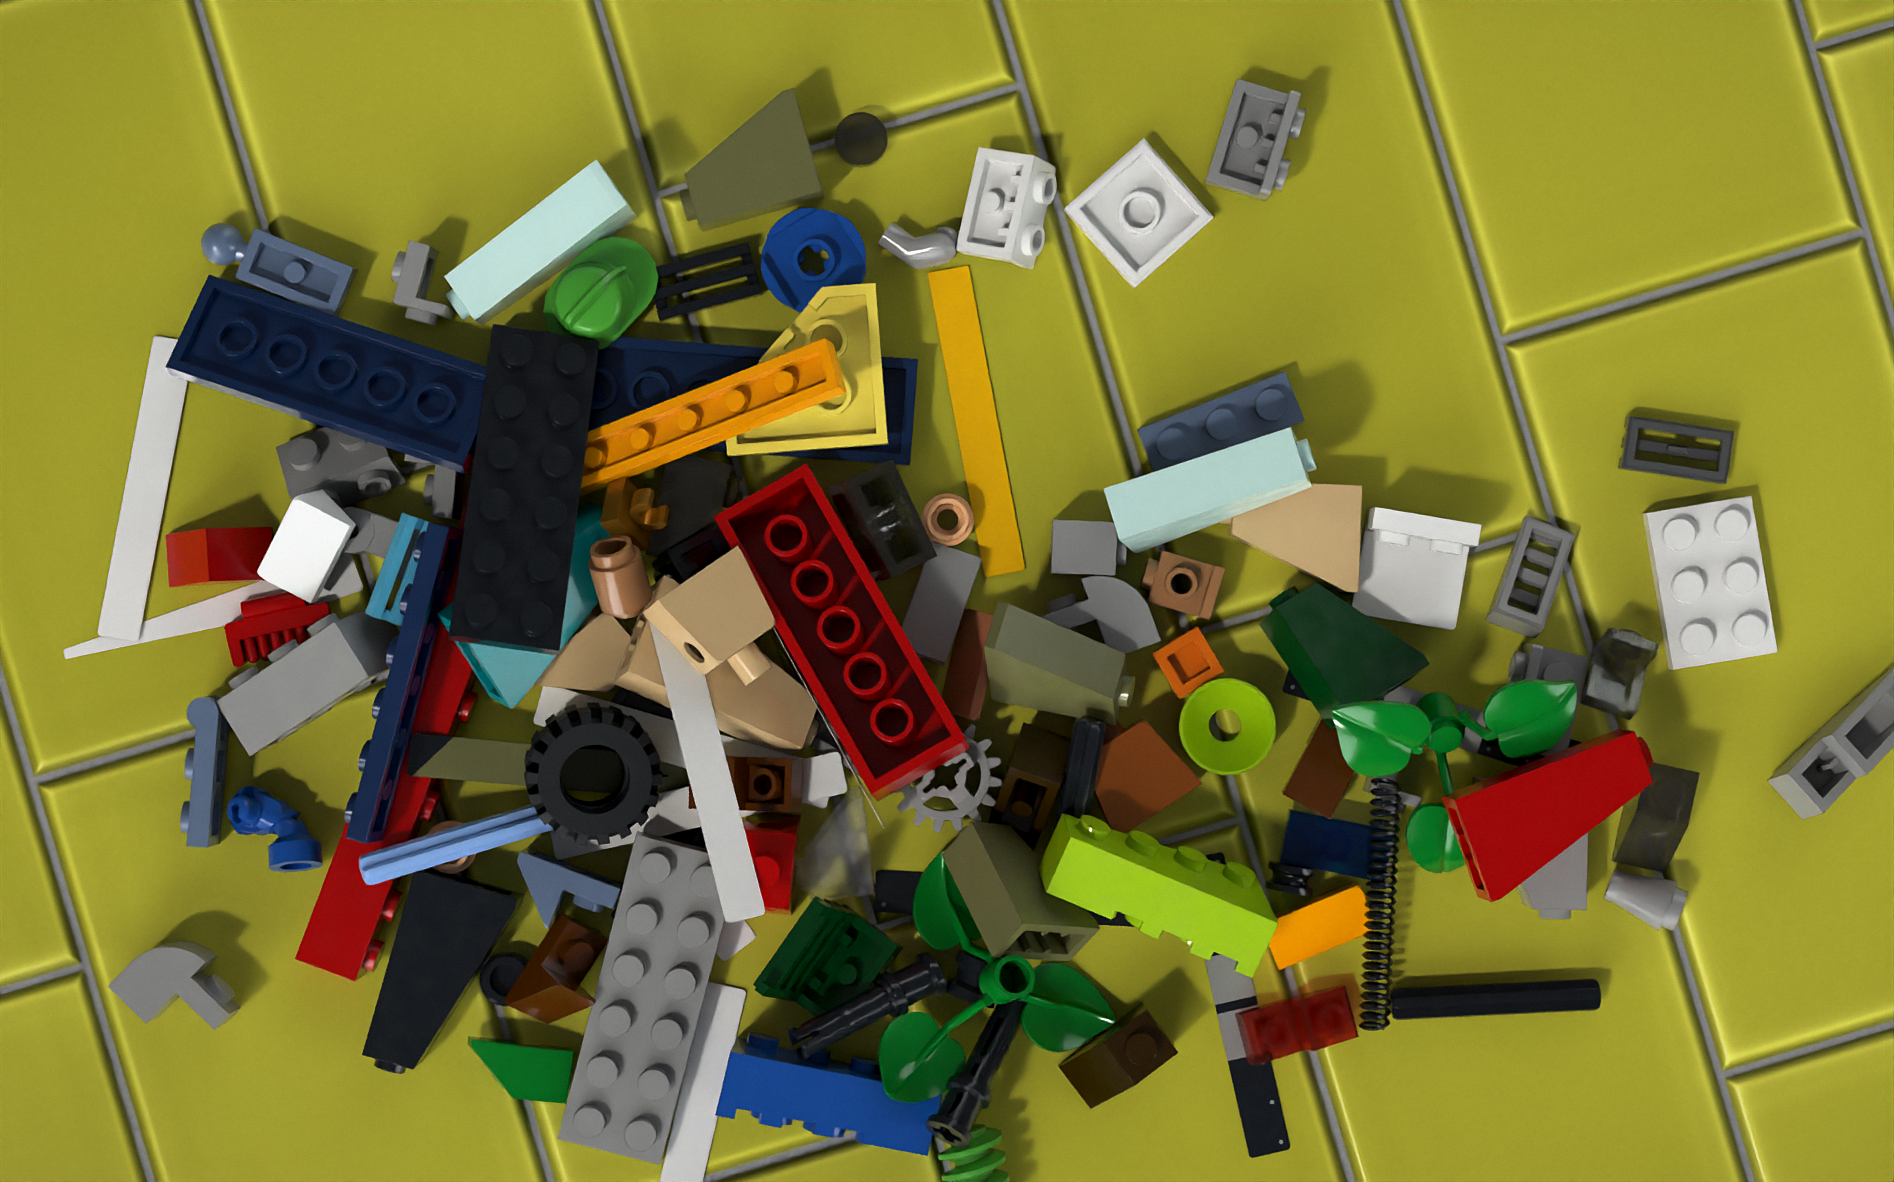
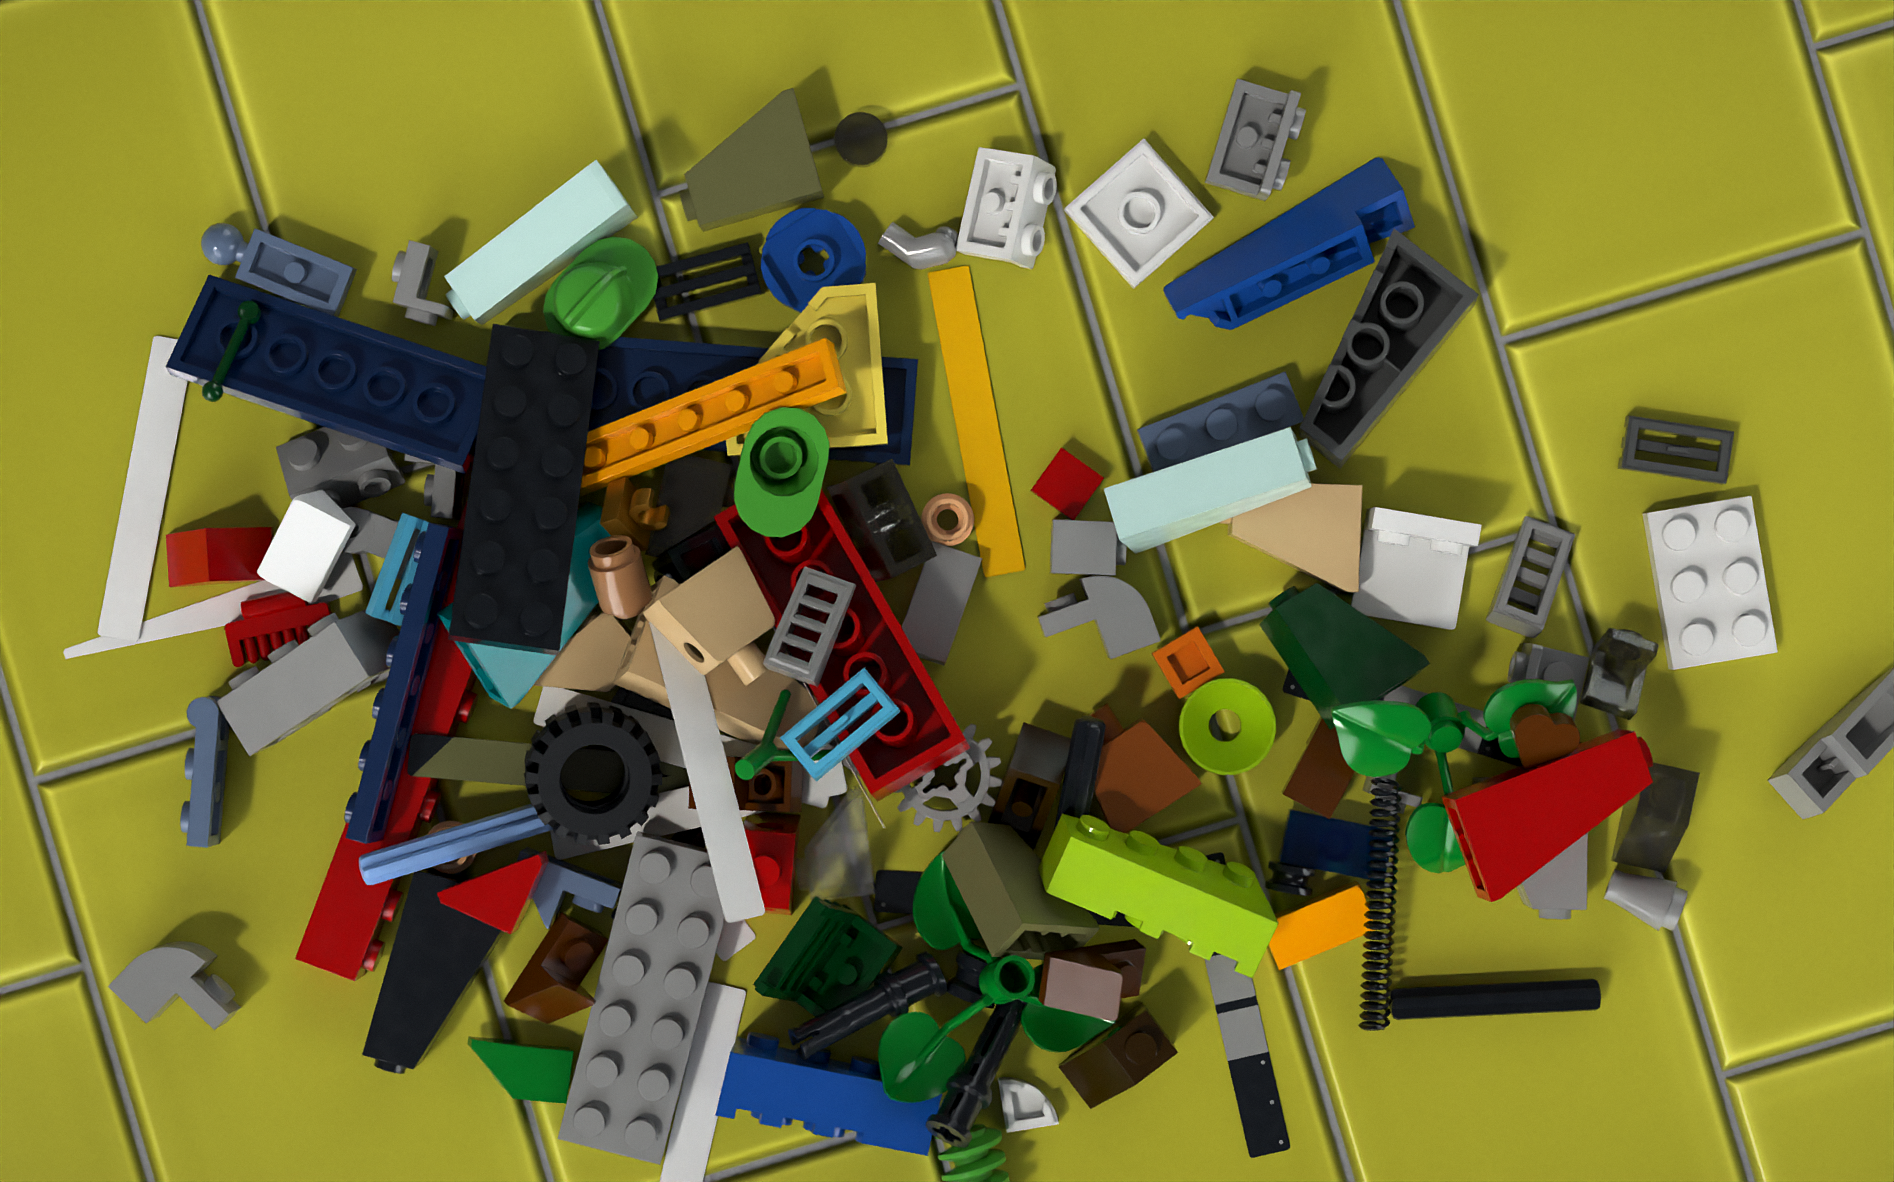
blue arm [227,786,323,872] -> none
black tile [480,951,529,1006] -> none
nougat slope [942,609,994,721] -> none
olive slope [984,602,1135,725] -> none
medium nougat brick [1139,551,1225,620] -> none
clear red slope [1235,985,1359,1066] -> none
none -> dark green hinge [202,300,261,402]
none -> red slope [437,850,549,935]
none -> bright green piece [734,407,829,537]
none -> green plant [735,689,831,780]
none -> light grey slope [763,566,856,687]
none -> medium azure tile [780,668,901,782]
none -> white tile [998,1077,1059,1133]
none -> red tile [1030,447,1104,520]
none -> slope [1038,939,1146,1021]
none -> blue wedge [1163,157,1415,330]
none -> dark grey wedge [1299,228,1479,469]
none -> reddish brown tile [1510,704,1580,770]

